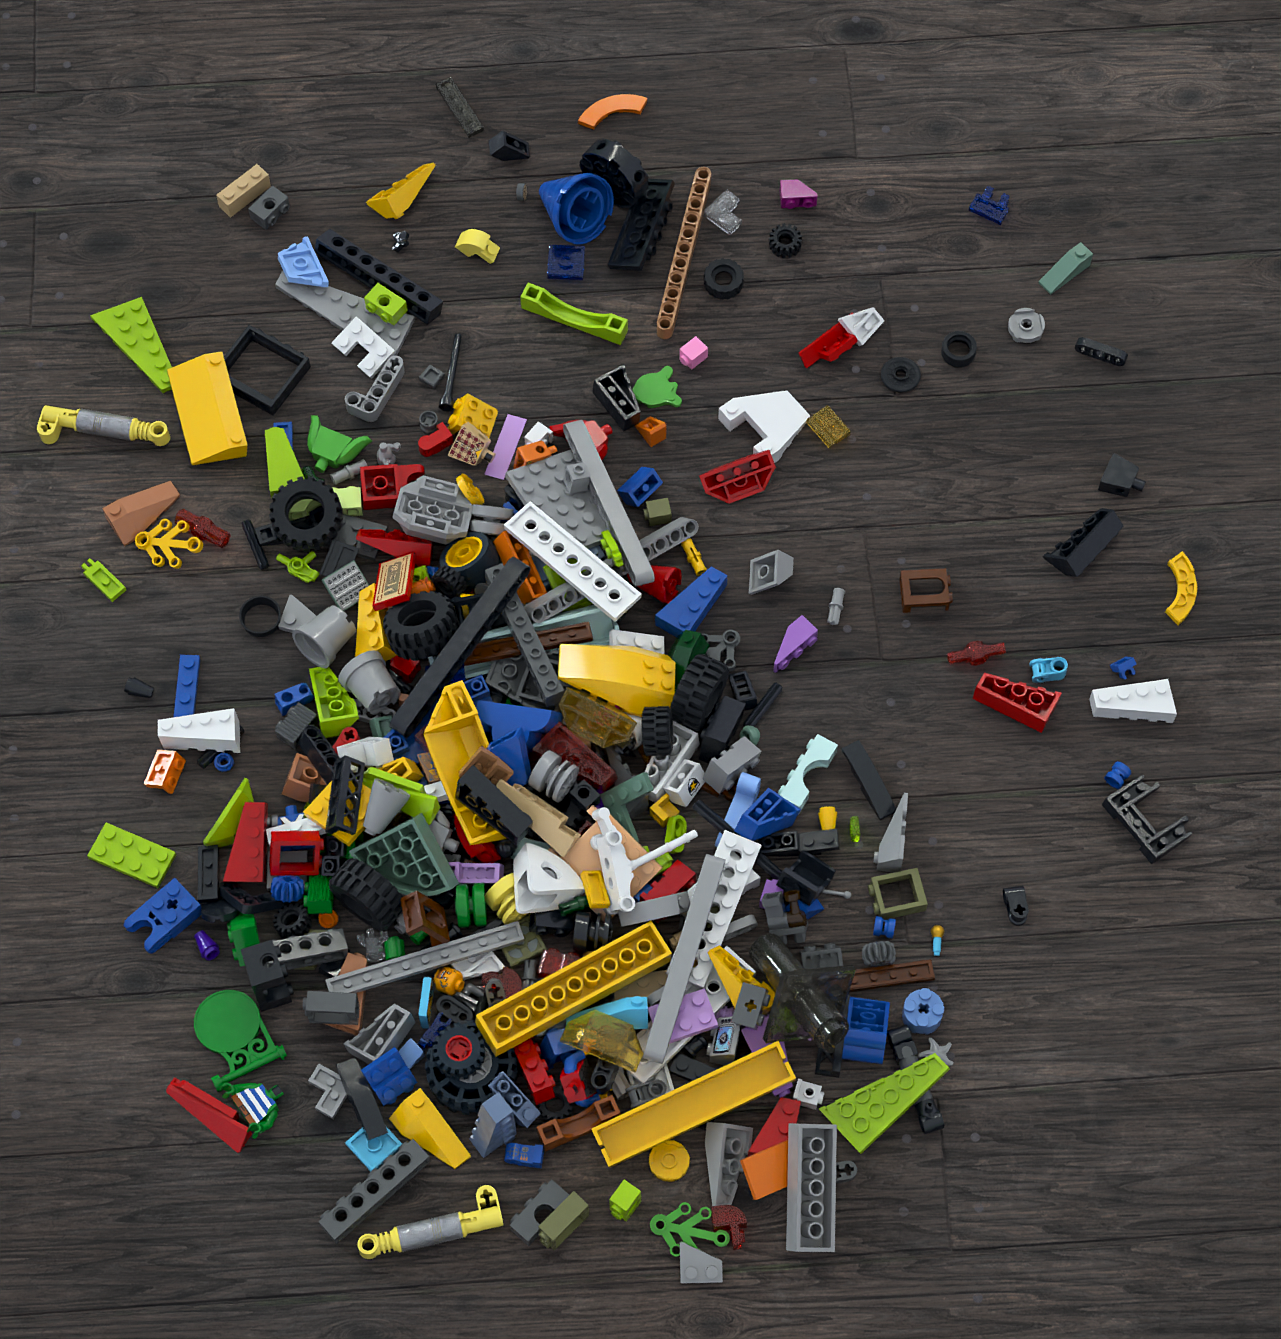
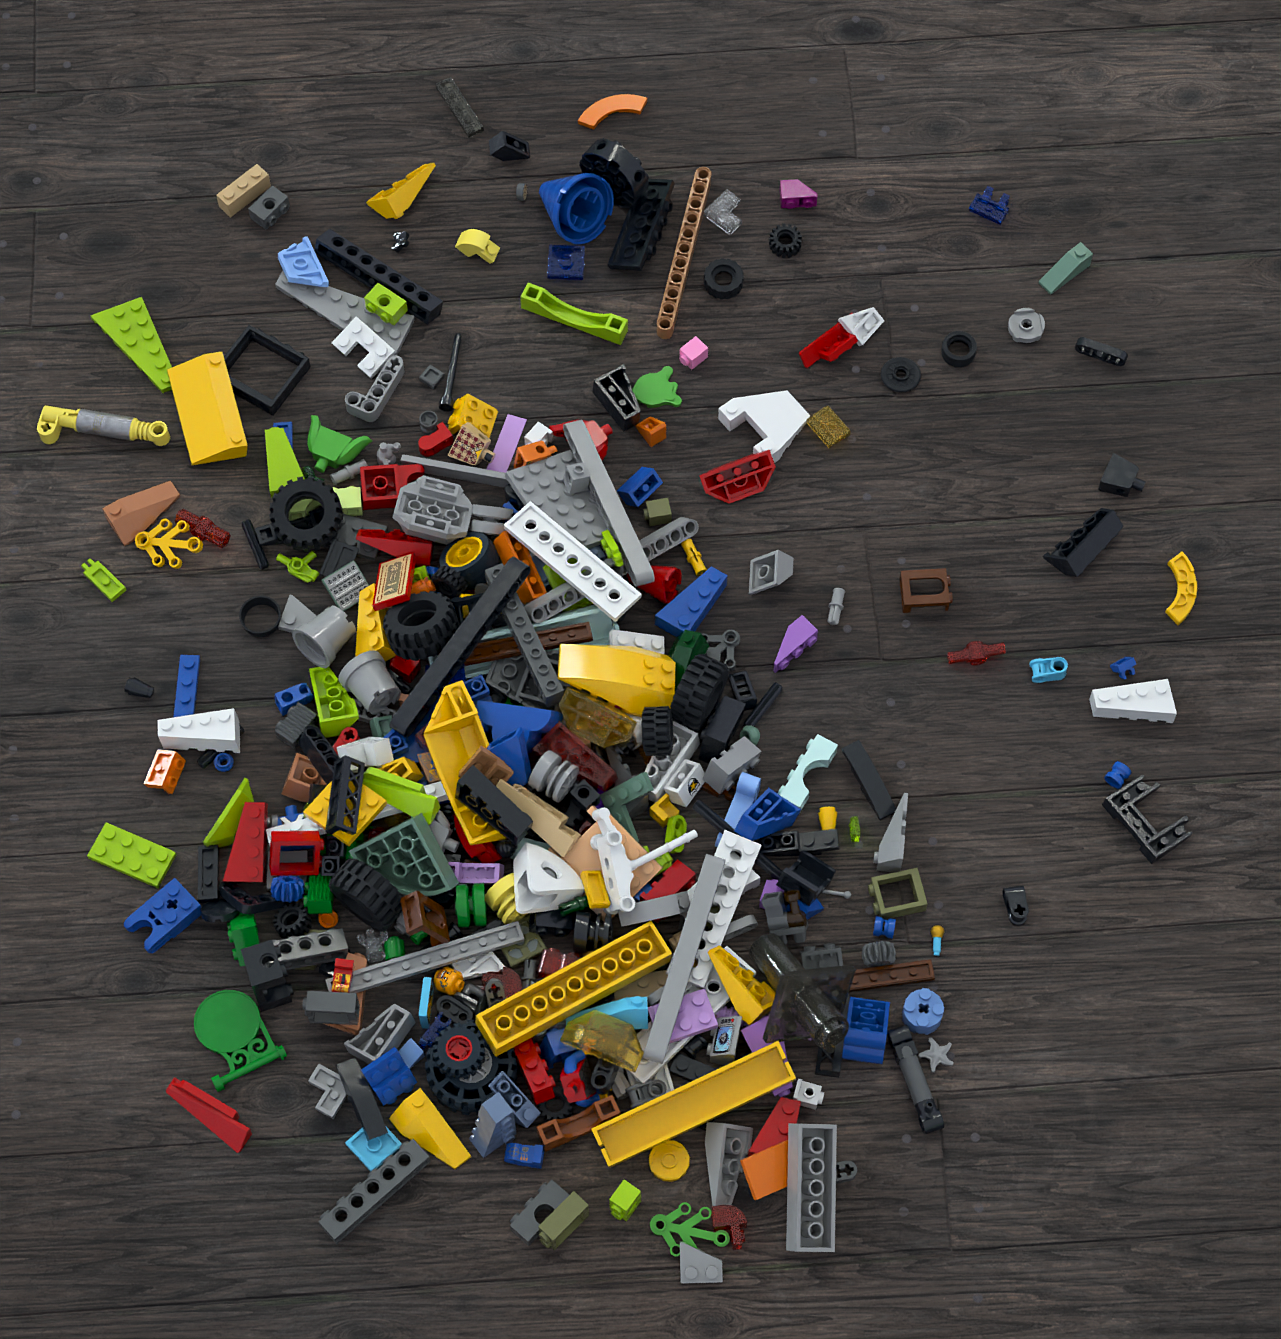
dark purple cone [194,930,220,960] -> none
torso [219,1083,284,1139] -> none
piece [358,1185,504,1259] -> none
light grey cone [363,778,410,836] -> none
yellow tile [456,474,484,505] -> none
dark grey brick [731,982,770,1030] -> none
lime wing [819,1053,950,1154] -> none
red wedge [972,673,1062,733] -> none
none -> red leg [331,958,355,993]
none -> light grey tile [401,454,509,487]

